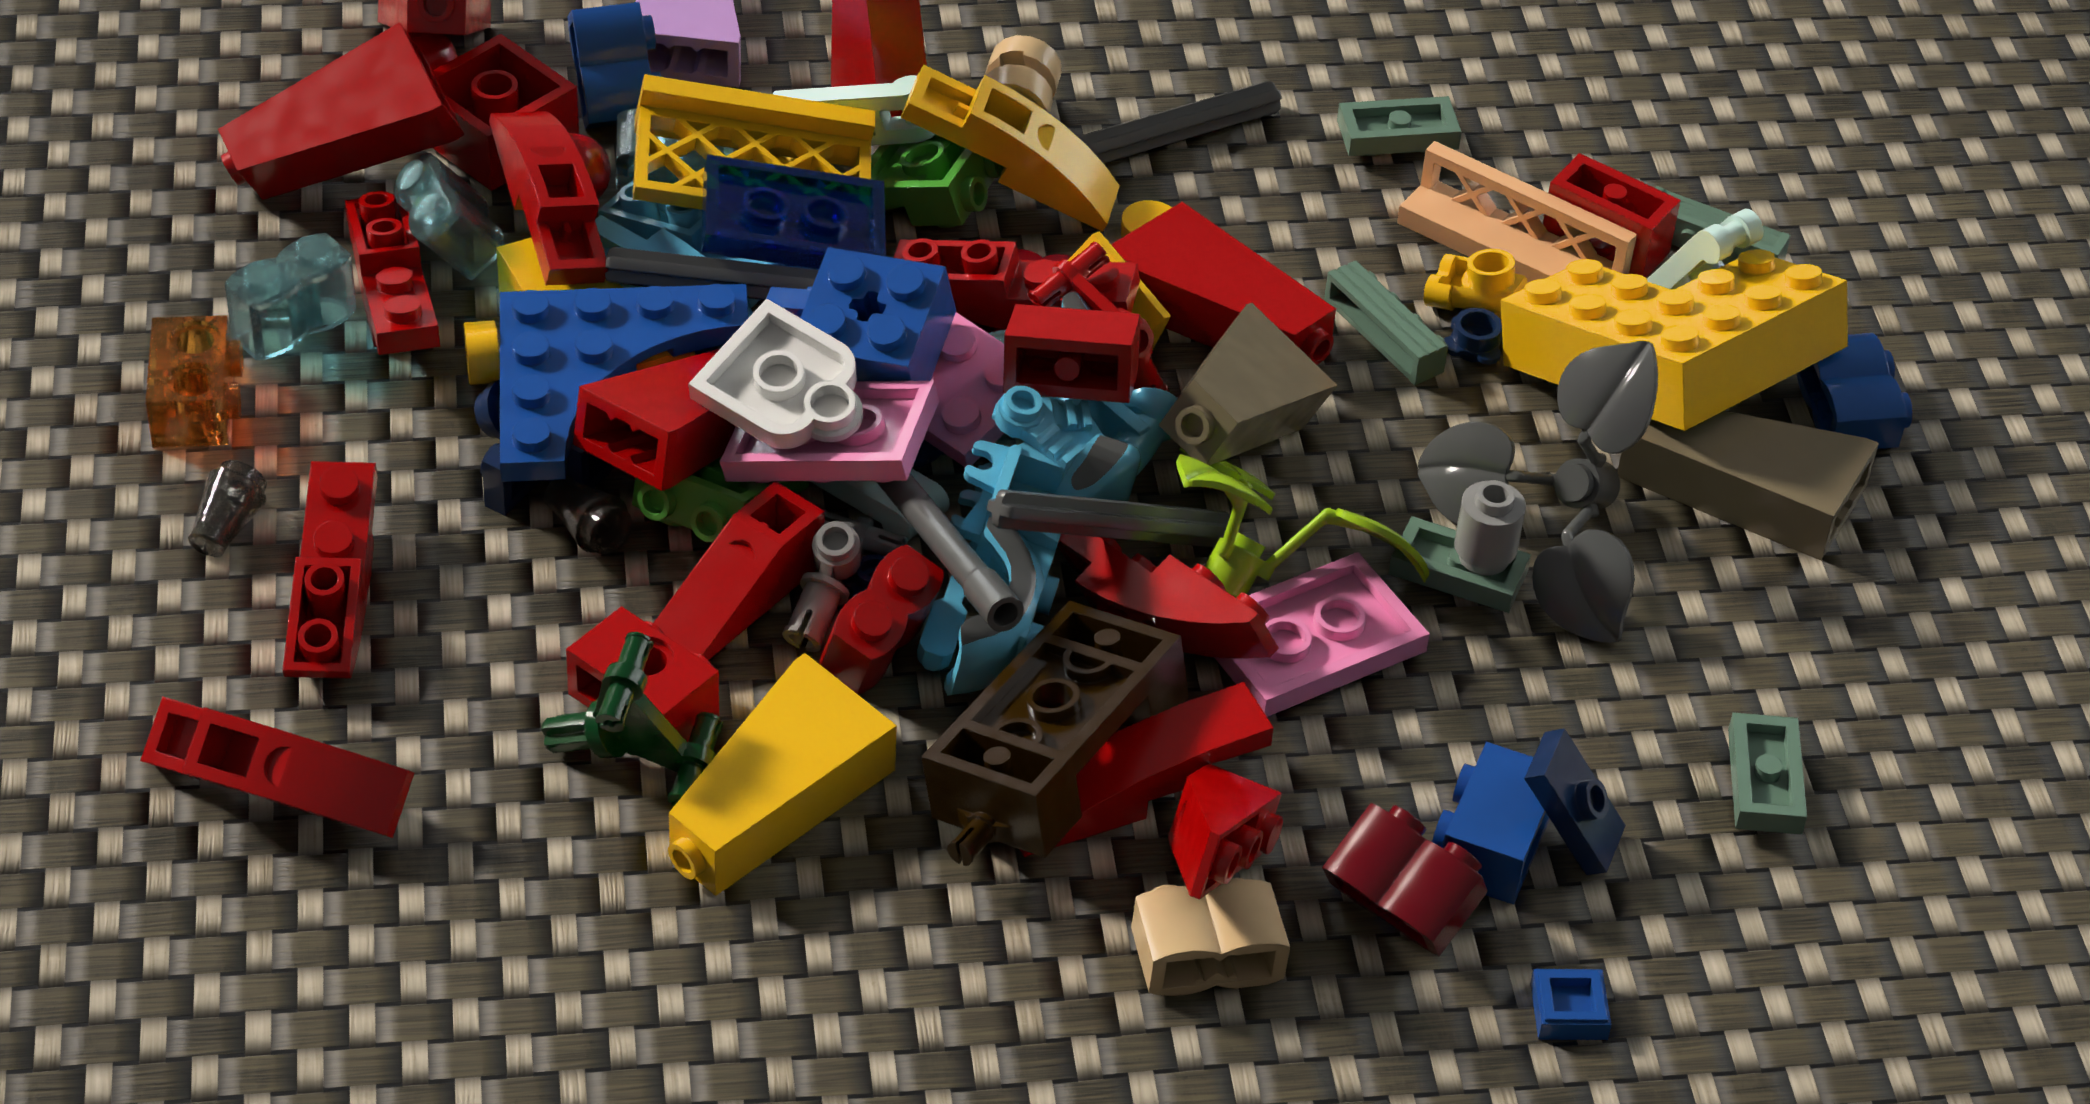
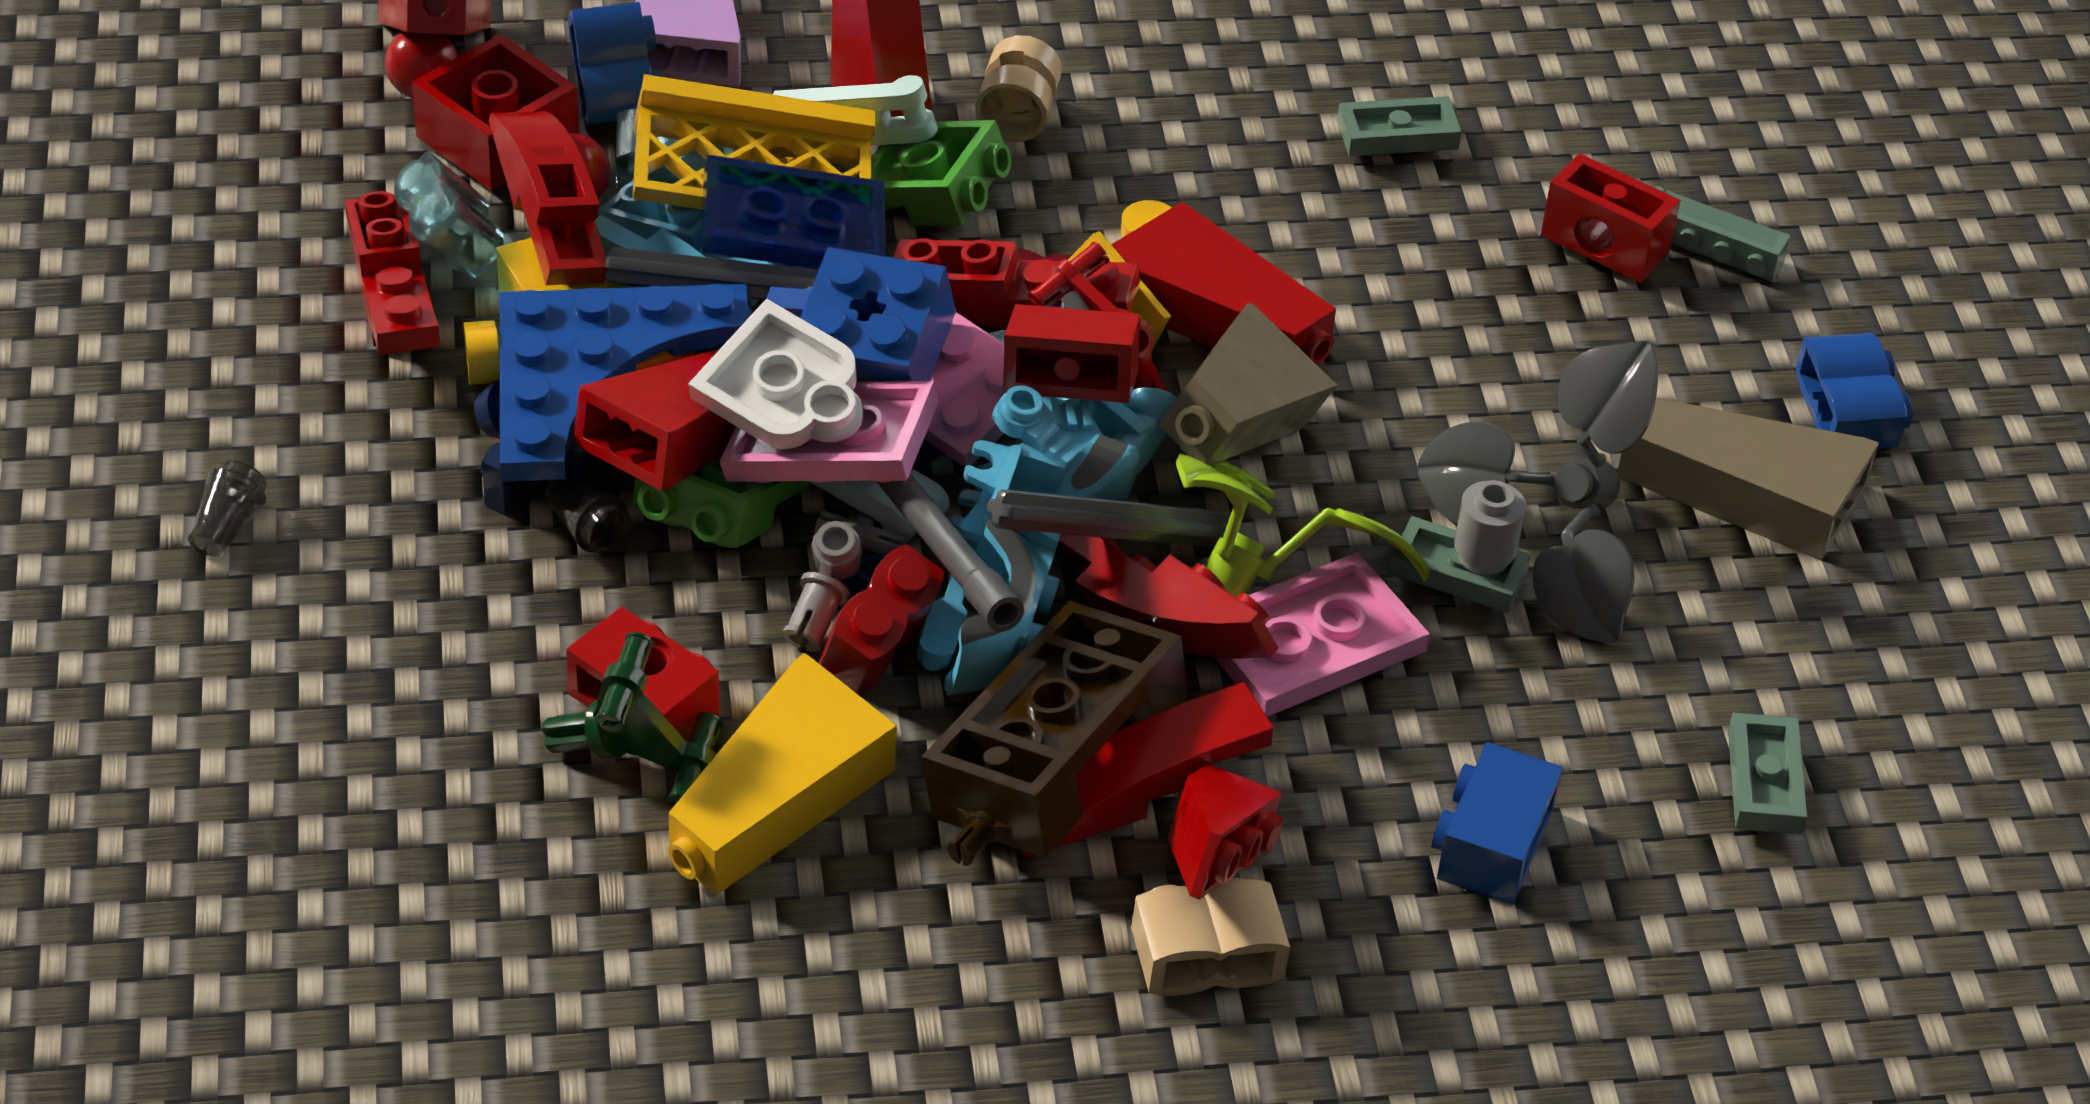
red slope [140,696,415,838] -> none
clear orange brick [146,315,244,448] -> none
red slope [218,22,465,200] -> none
clear light blue brick [225,233,356,360] -> none
red slope [283,461,378,679] -> none
red slope [654,481,825,660] -> none
yellow slope [901,64,1120,232] -> none
dark grey axle [1077,81,1282,164] -> none
dark red brick [1322,803,1488,957] -> none
sand green piece [1324,260,1448,386] -> none
light nougat fence [1397,141,1637,283] -> none
yellow plate [1423,249,1527,319] -> none
dark blue plate [1444,308,1502,365] -> none
yellow brick [1500,249,1848,431] -> none
dark blue plate [1524,728,1626,875] -> none
blue tile [1530,969,1611,1040] -> none
light aqua plate [1647,209,1764,289] -> none

